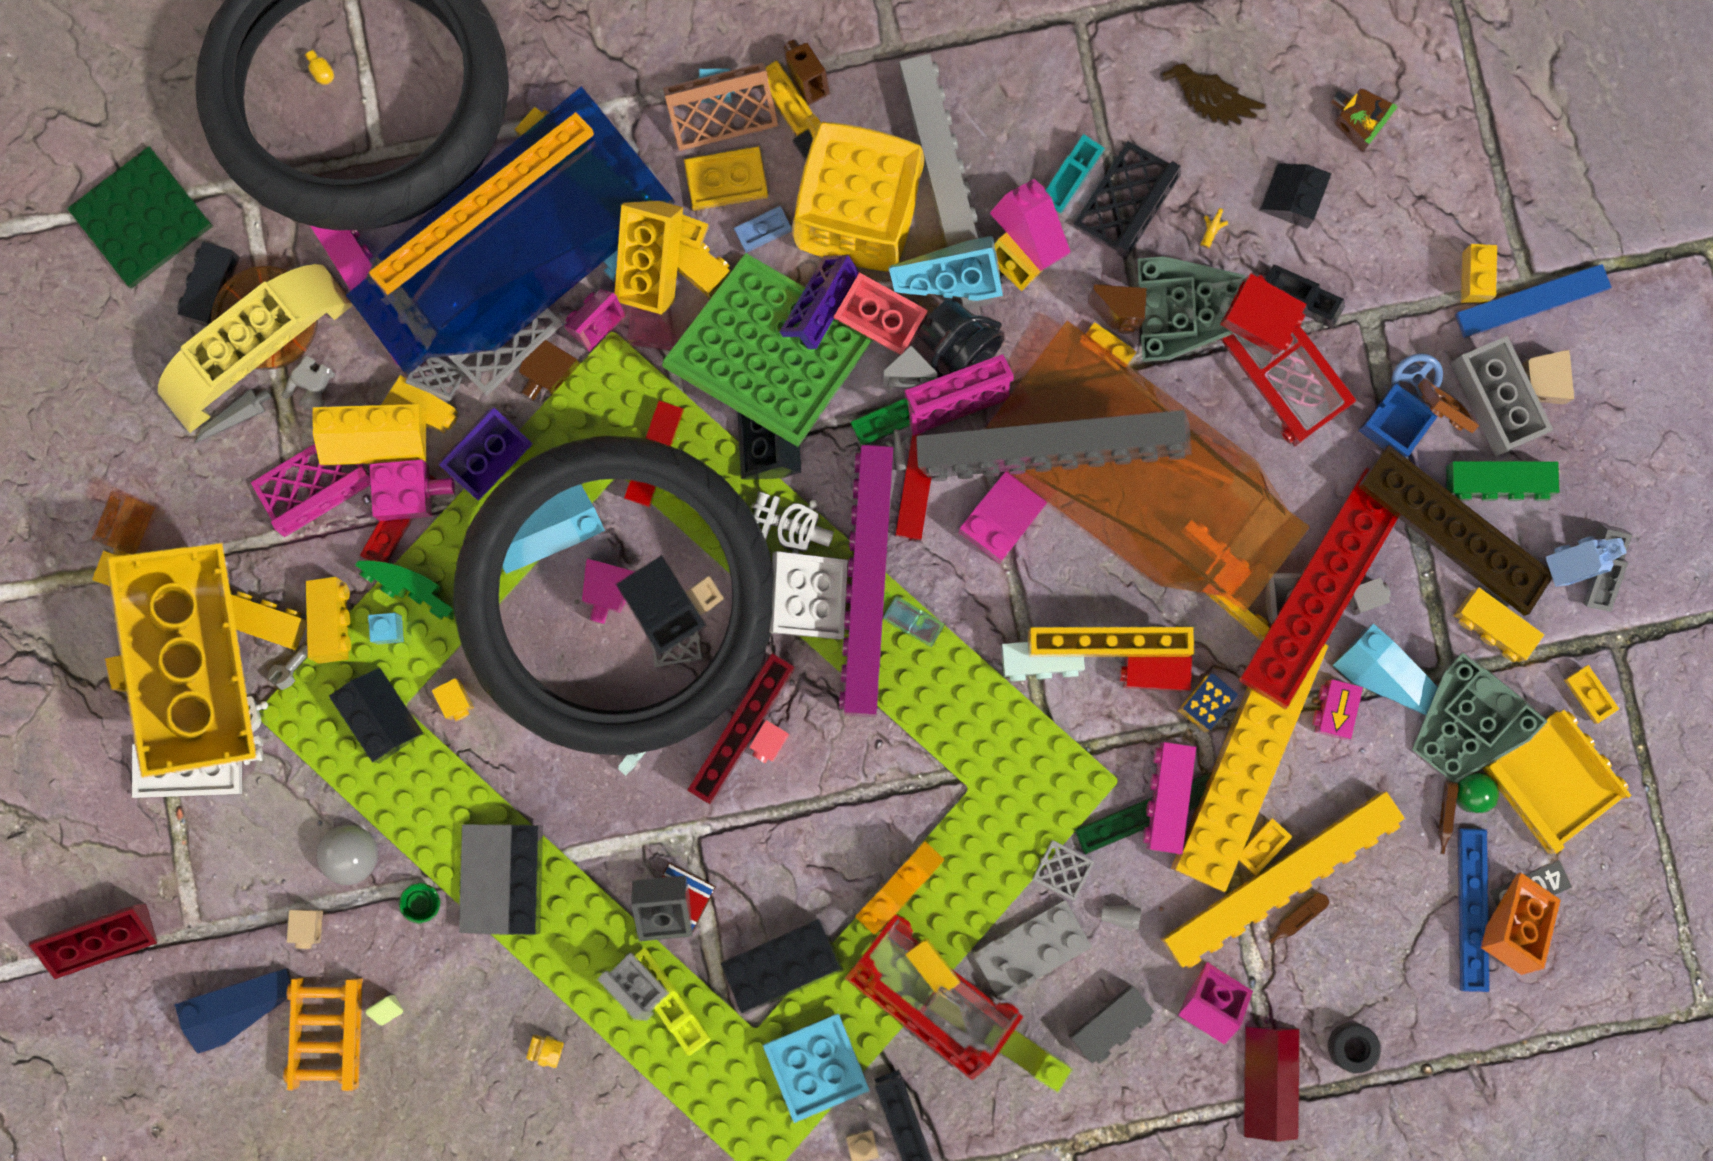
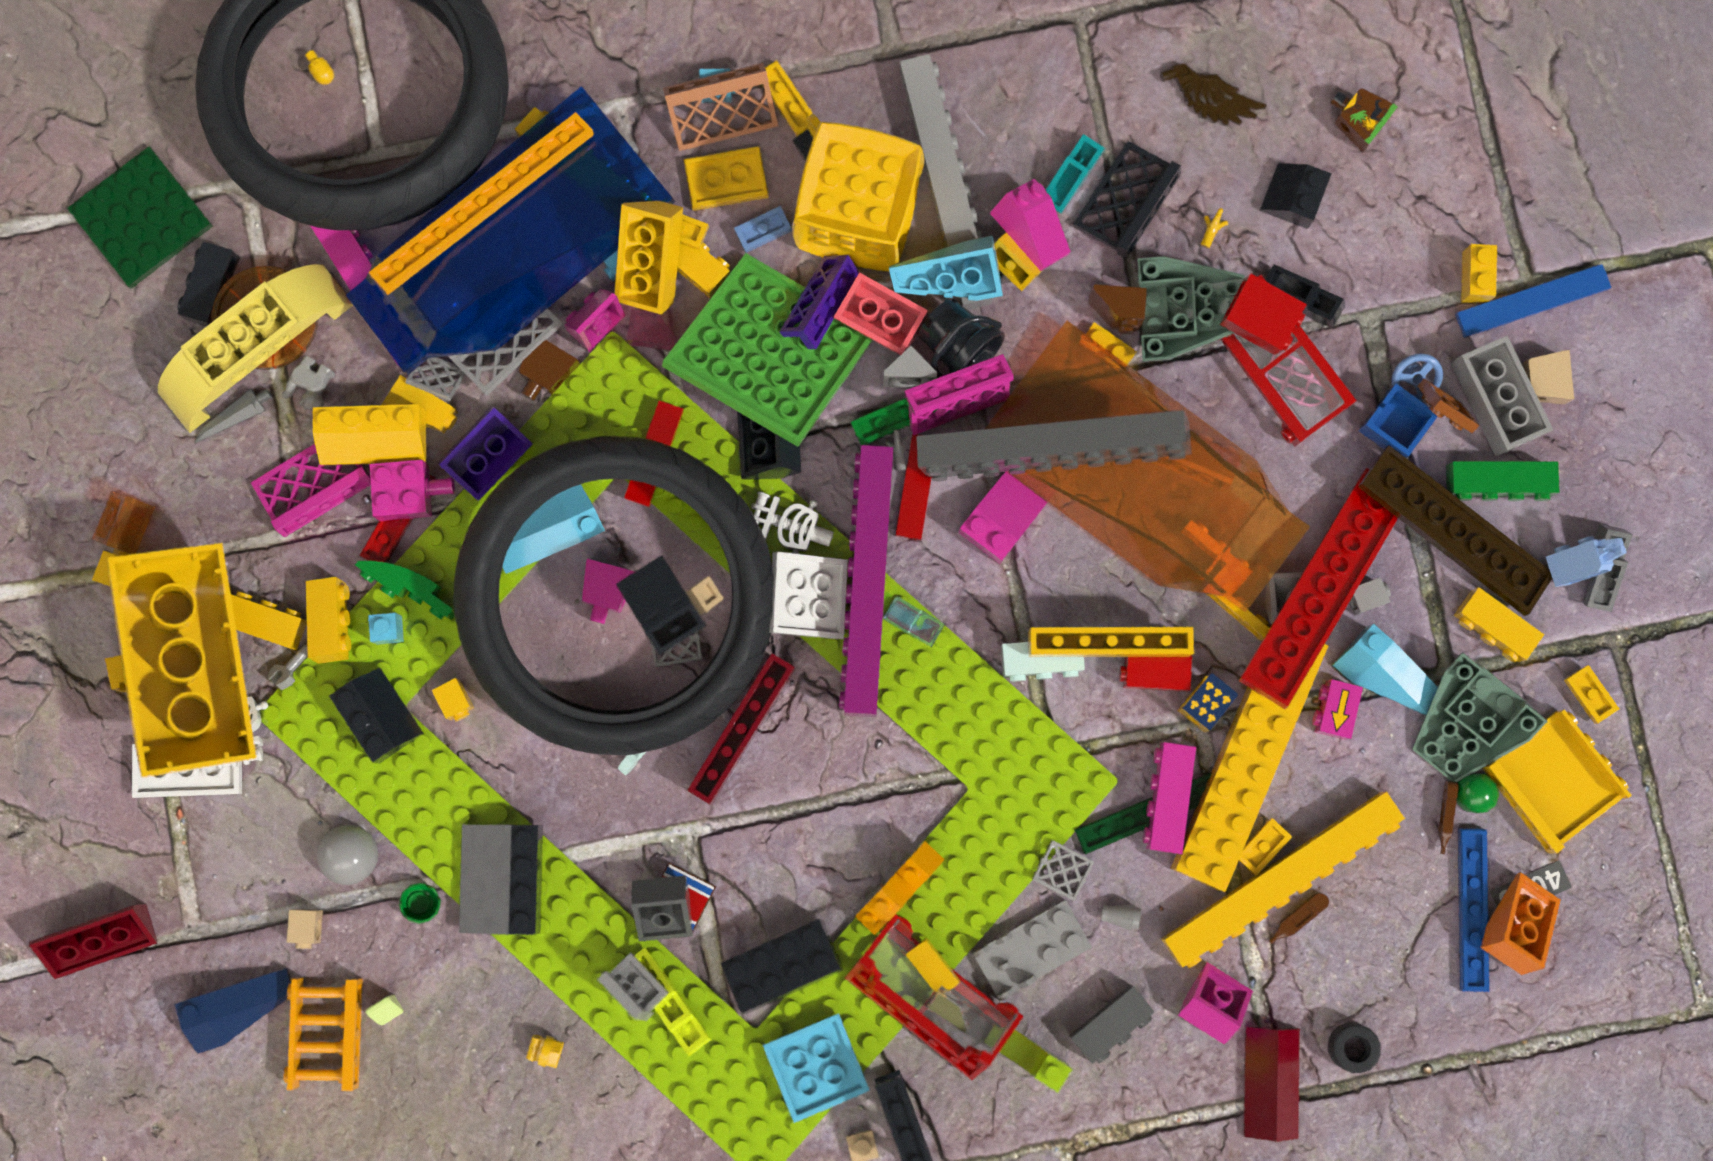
coral brick [749,720,789,763] -> none
reddish brown torso [784,39,830,106] -> none

